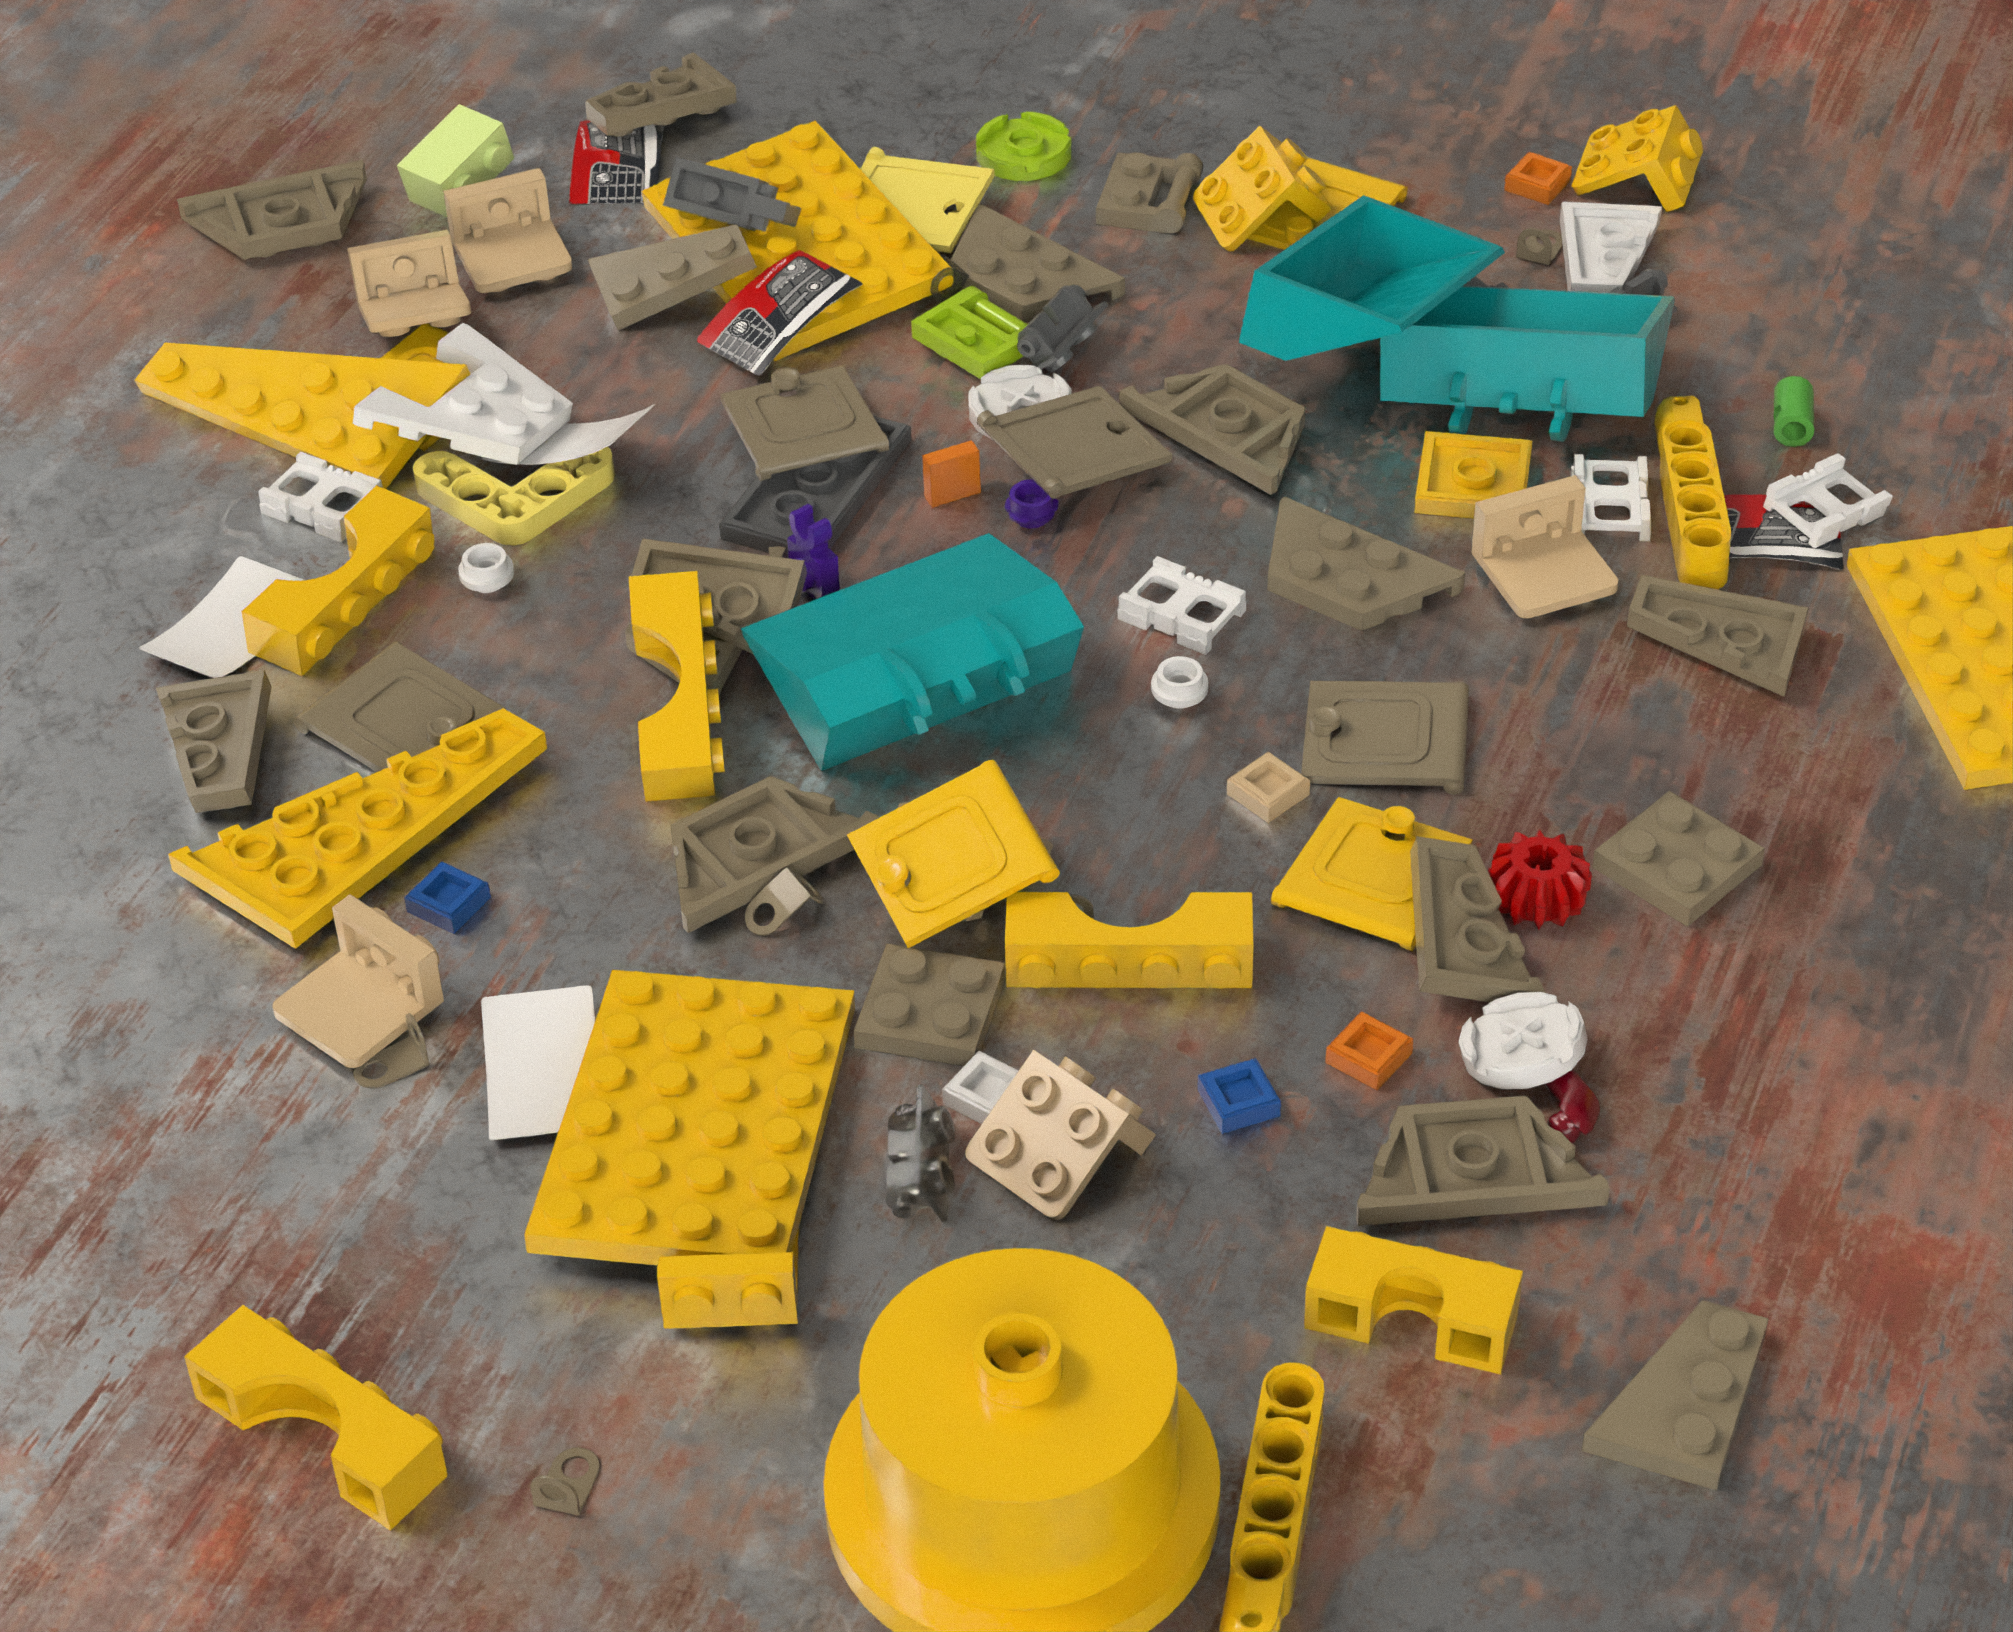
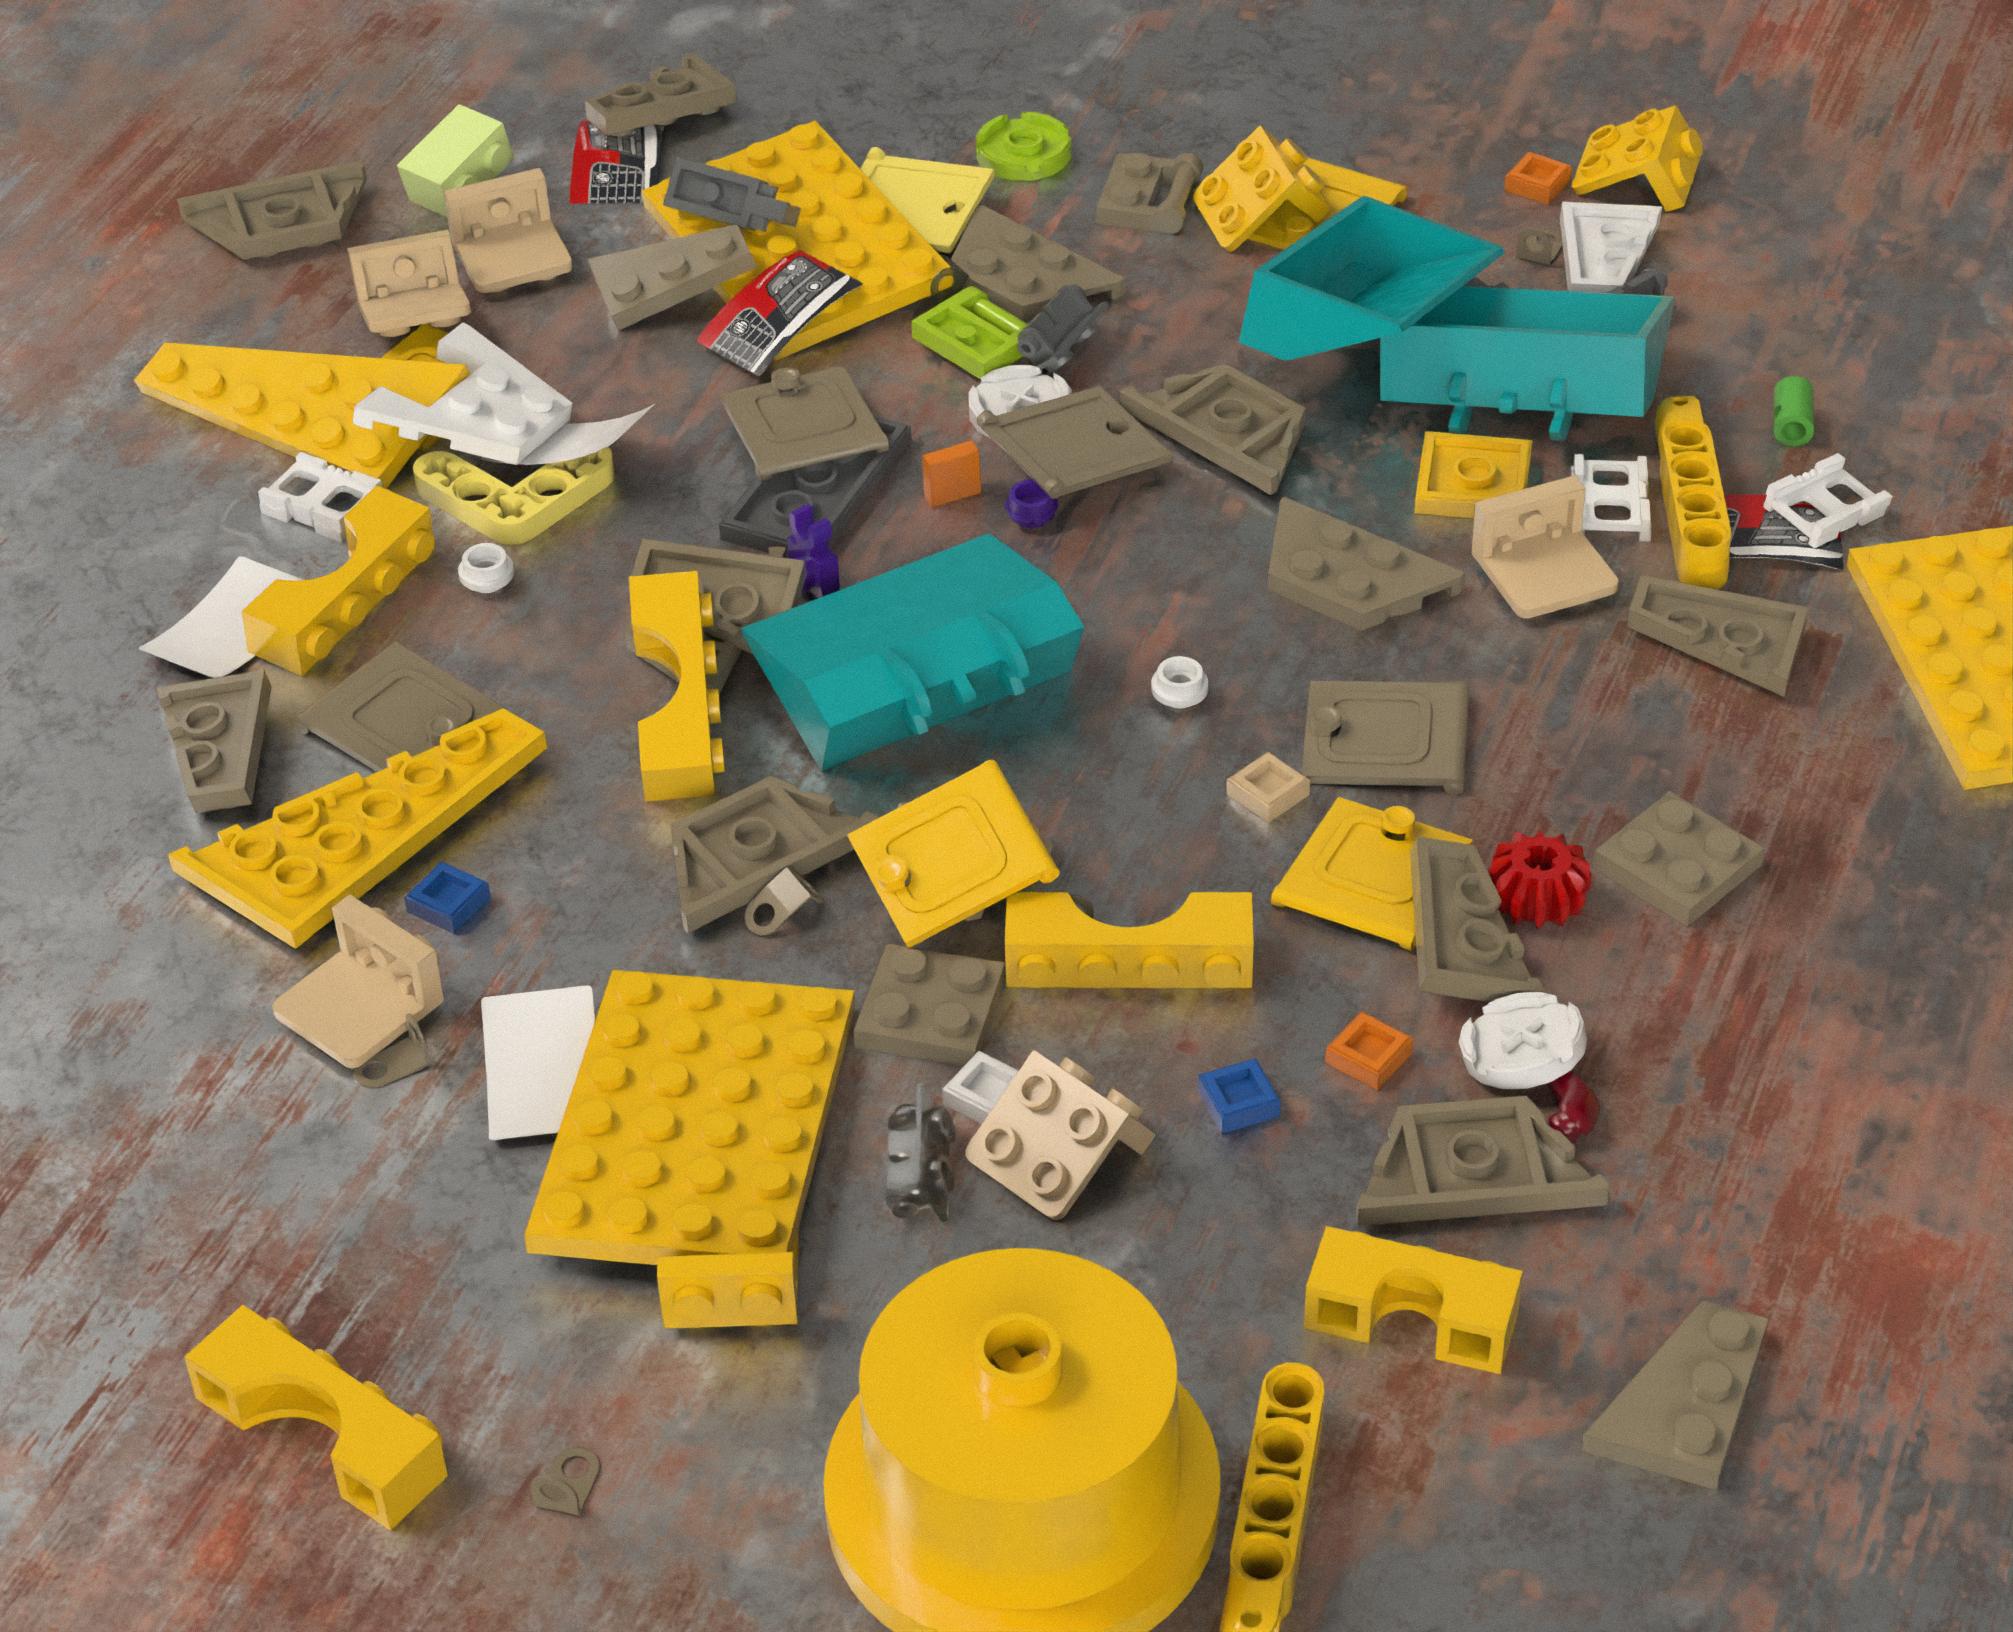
white piece [1117,556,1246,655] -> none

